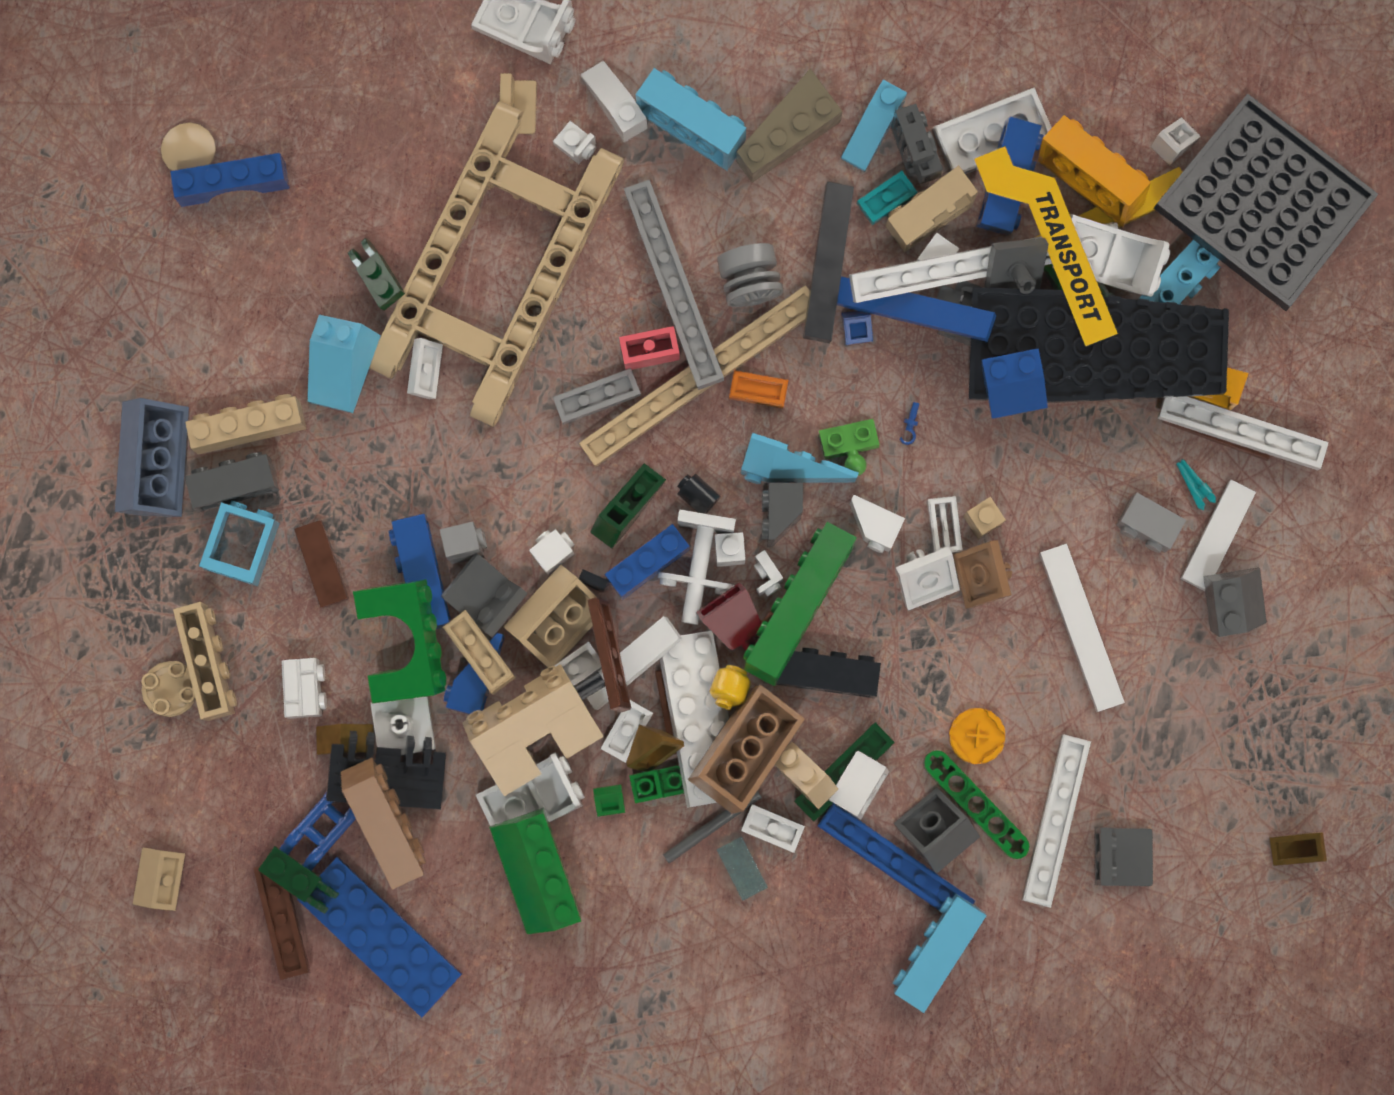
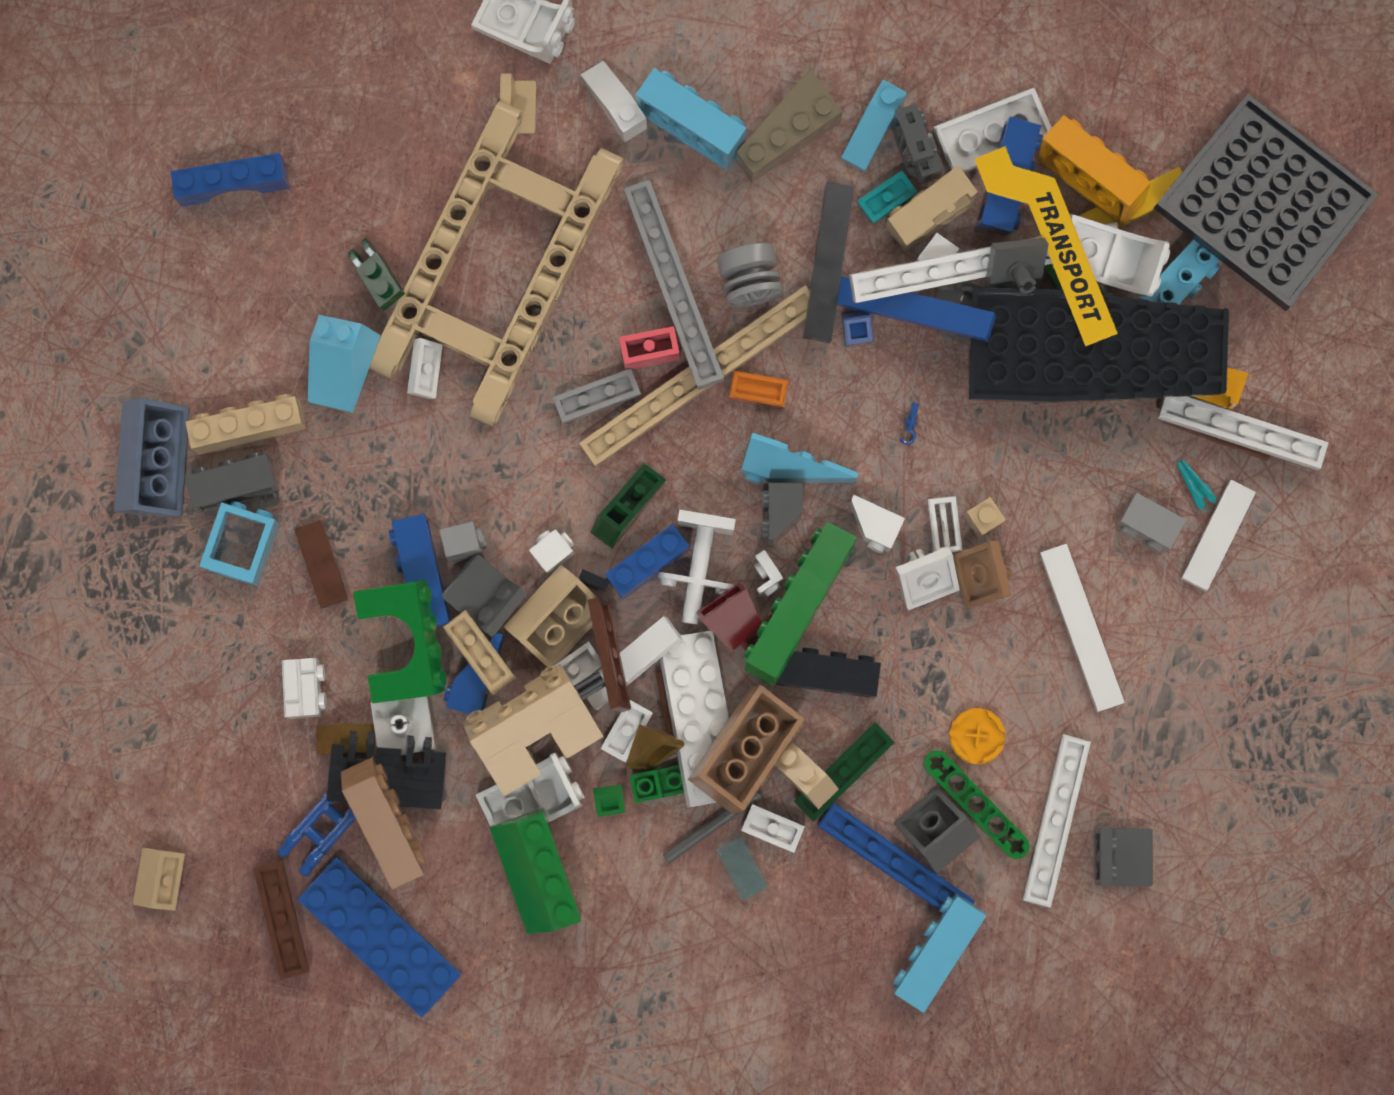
tan dish [141,661,196,717] -> none
tan dish [161,123,216,171] -> none
tan brick [173,602,237,721] -> none
dark green hinge [258,846,339,914] -> none
white bracket [553,121,596,164] -> none
black brick [677,474,721,514] -> none
yellow head [709,665,751,710] -> none
white brick [715,532,745,567] -> none
bright green plate [819,419,880,476] -> none
white panel [829,751,889,820] -> none
blue slope [981,349,1048,419] -> none
white slope [1151,117,1201,166] -> none
dark grey slope [1203,567,1267,637] -> none
pearl gold slope [1269,832,1327,866] -> none

